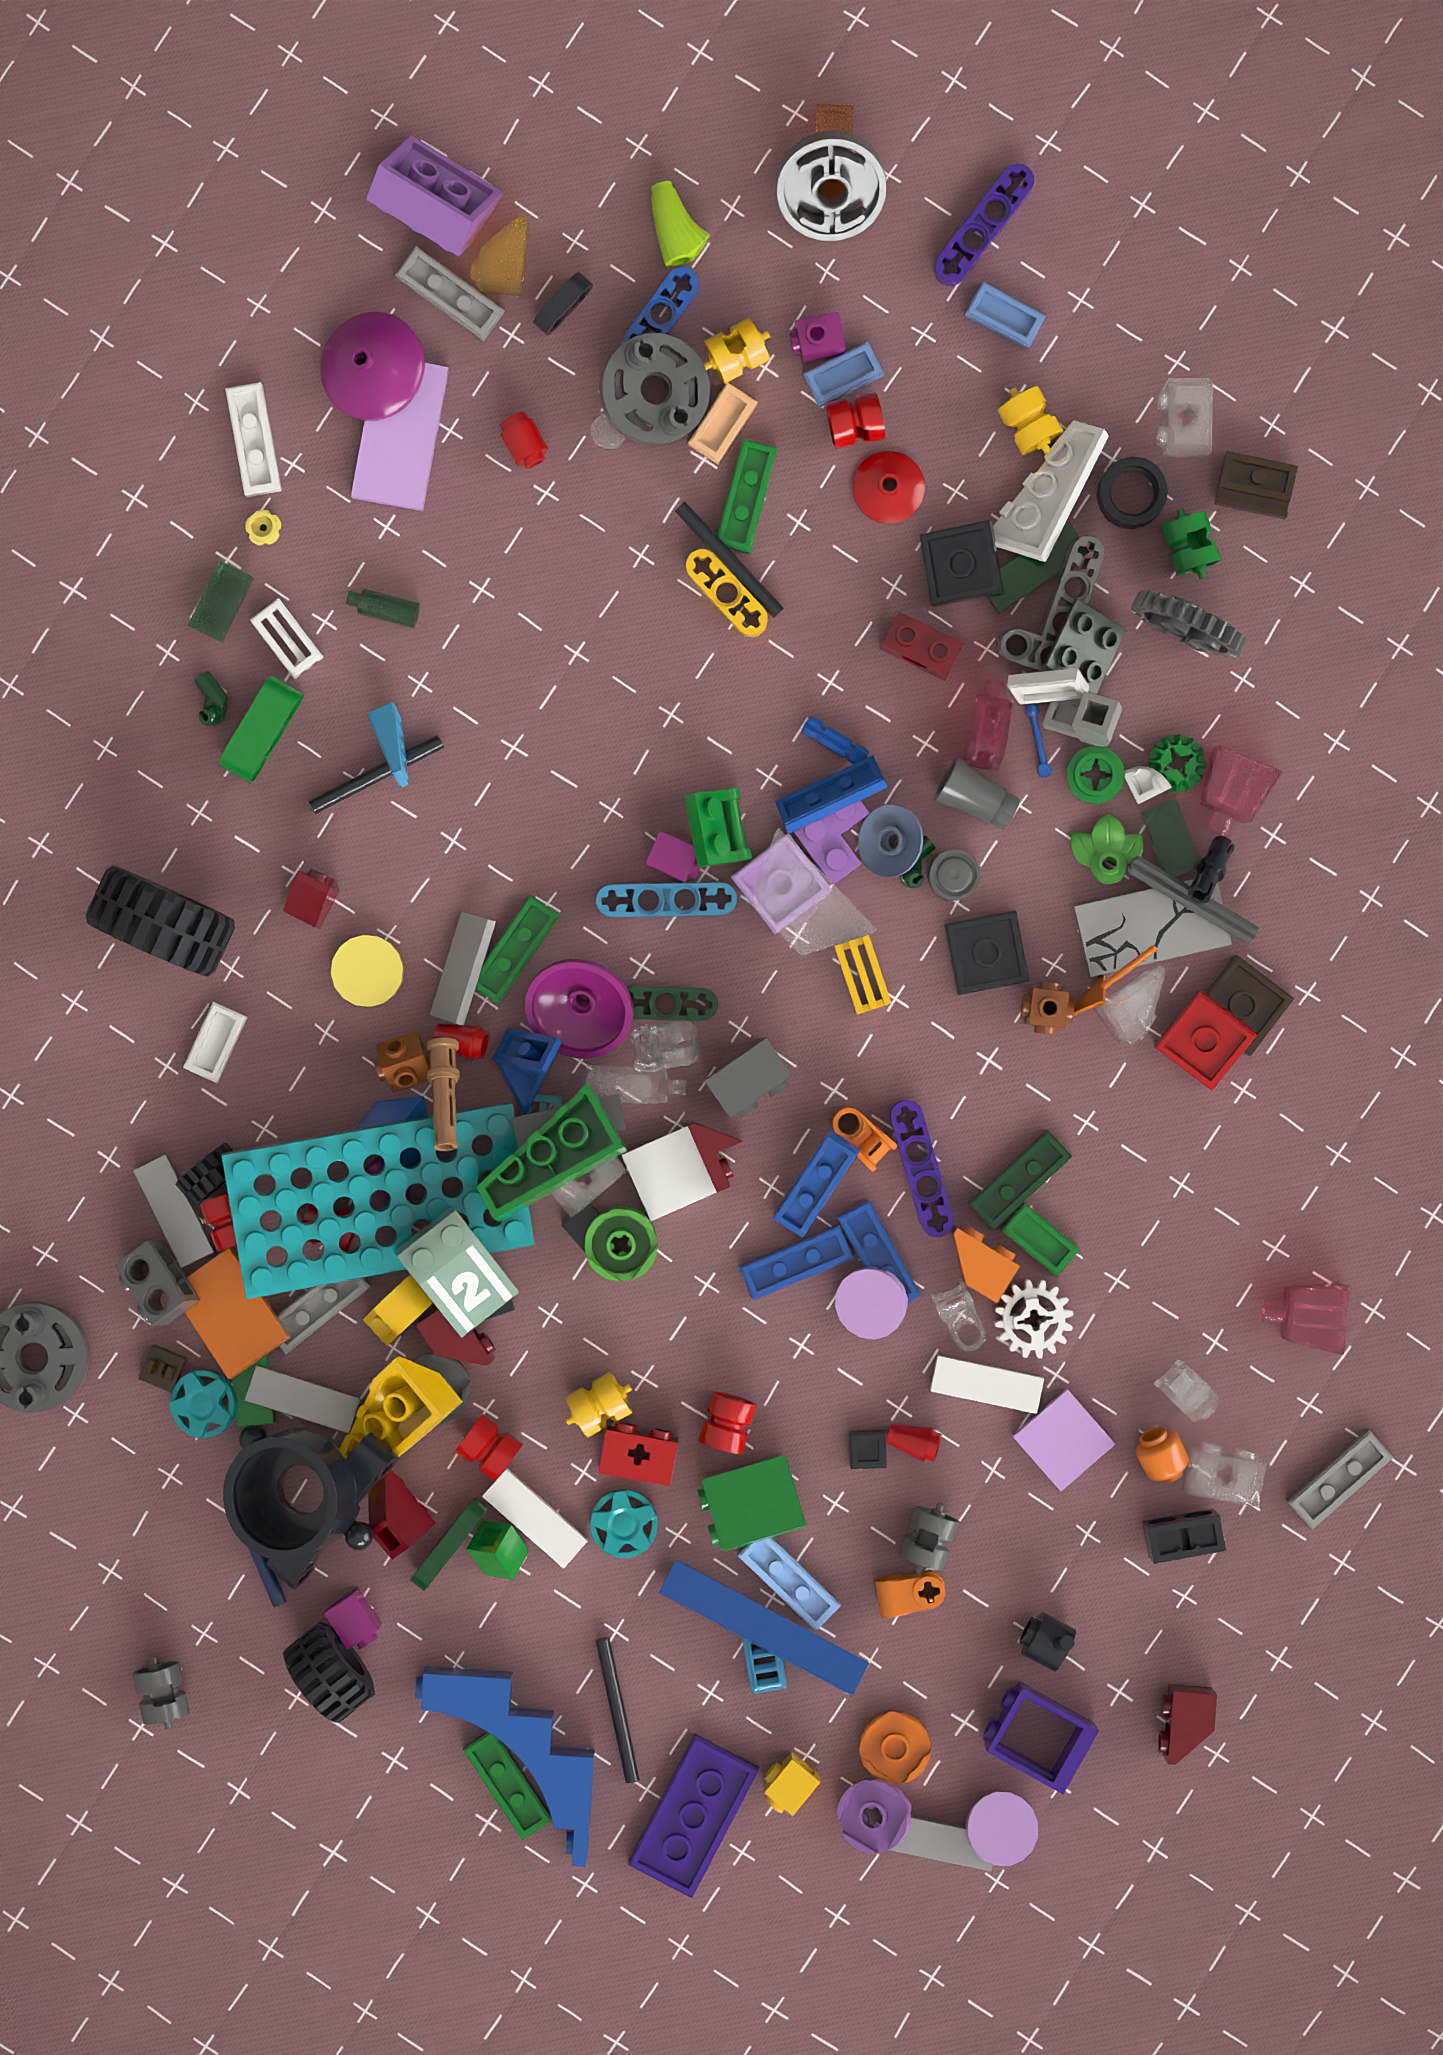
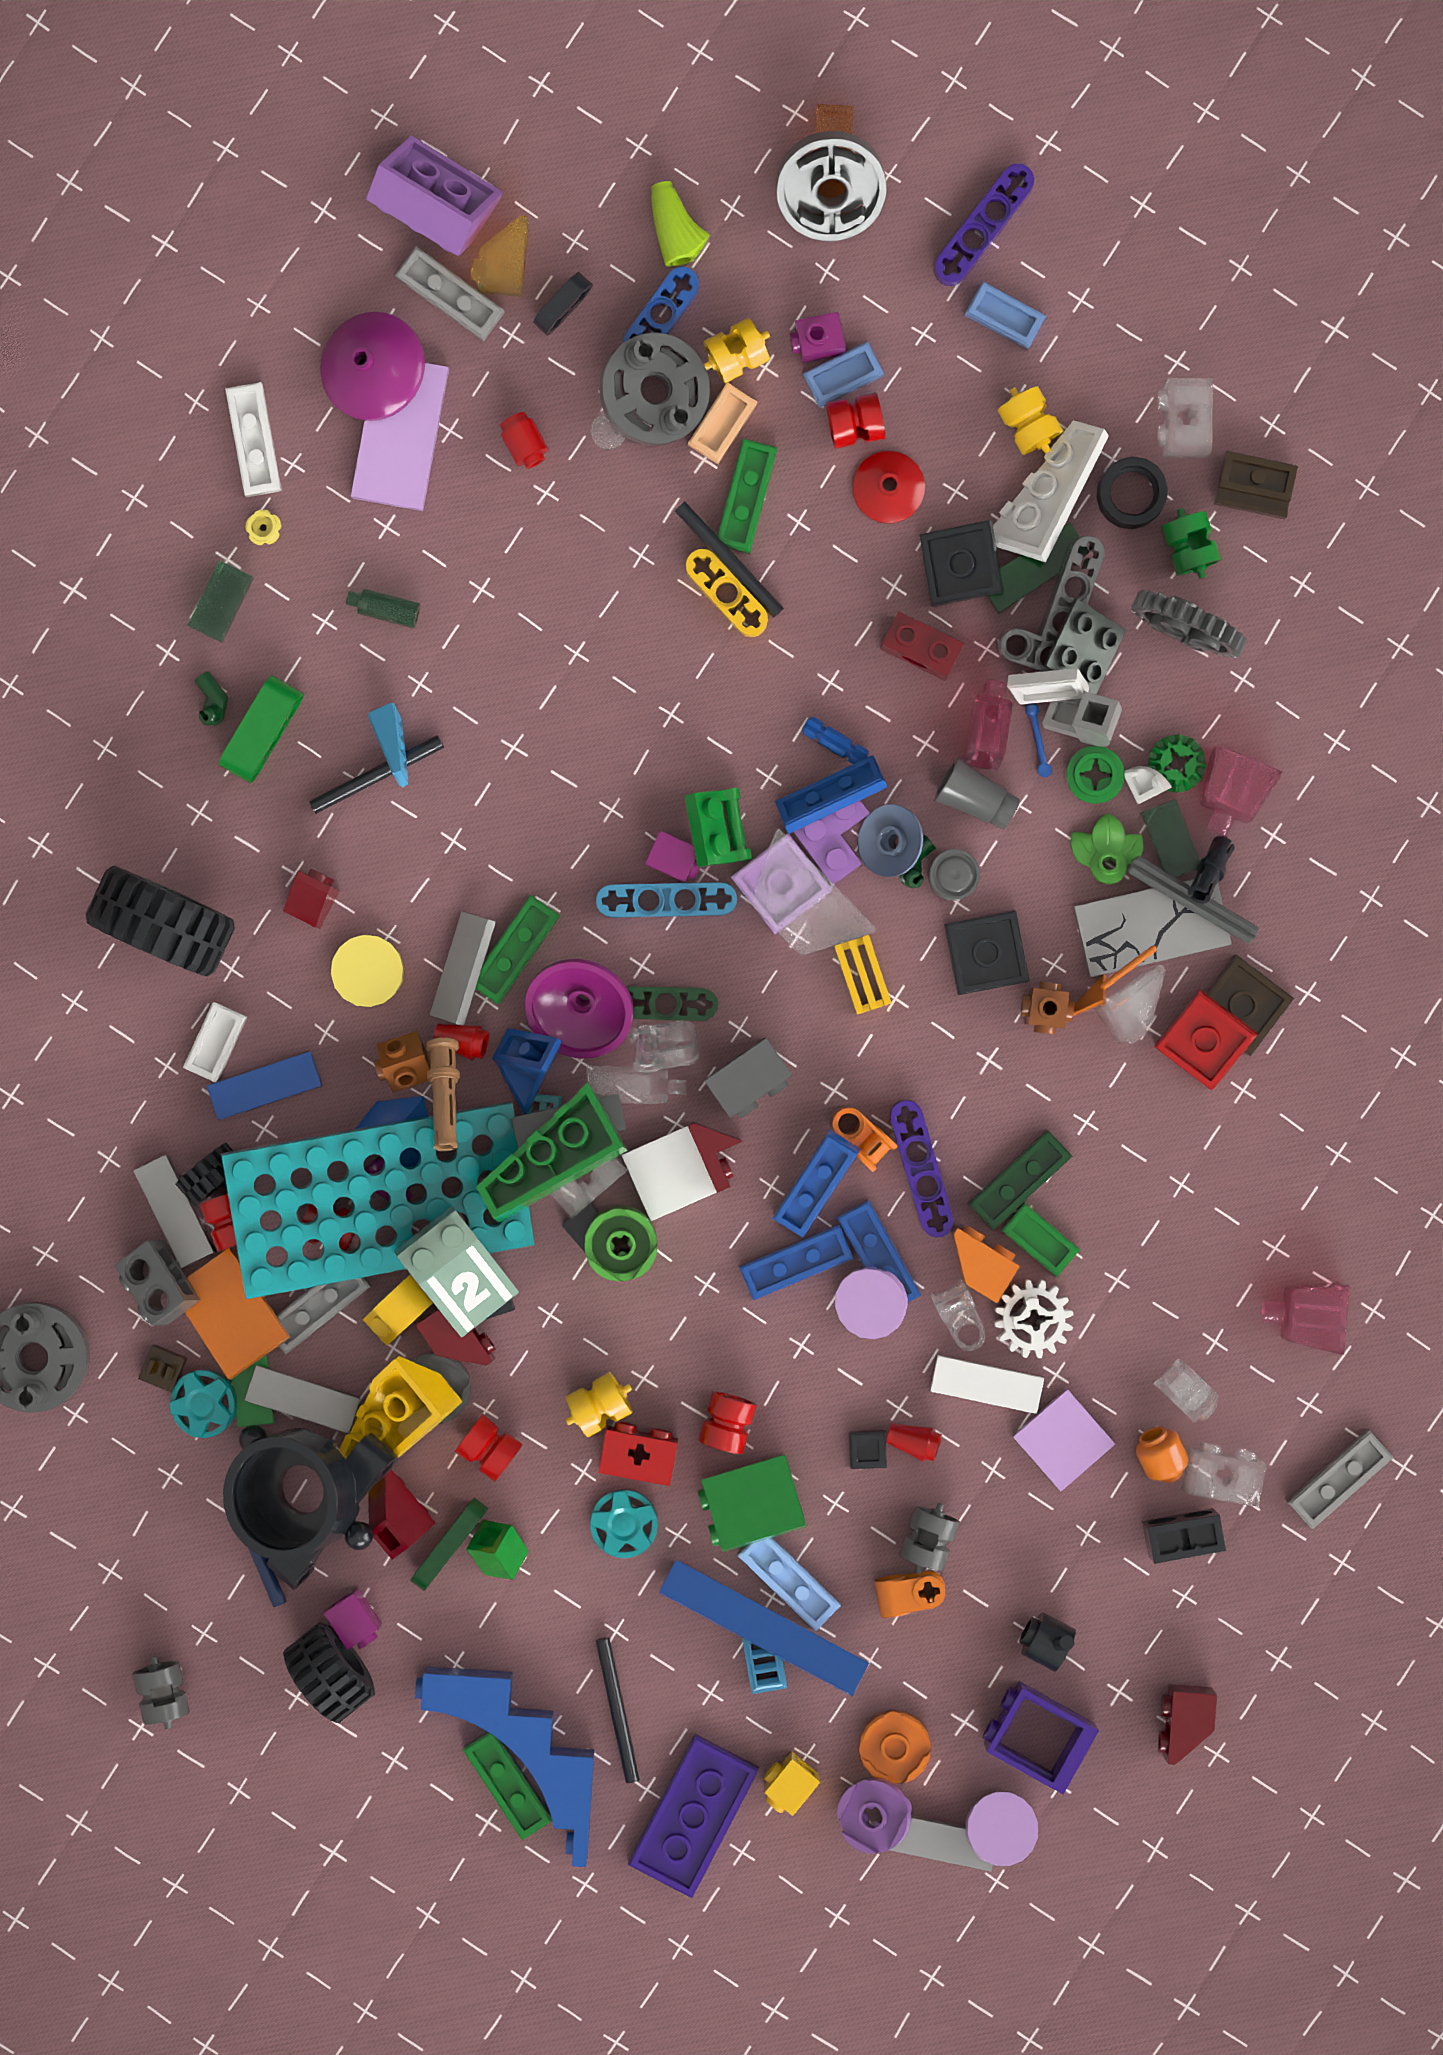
white tile [250,598,324,679] -> none
white tile [482,1468,588,1569] -> none
none -> blue tile [207,1051,323,1120]

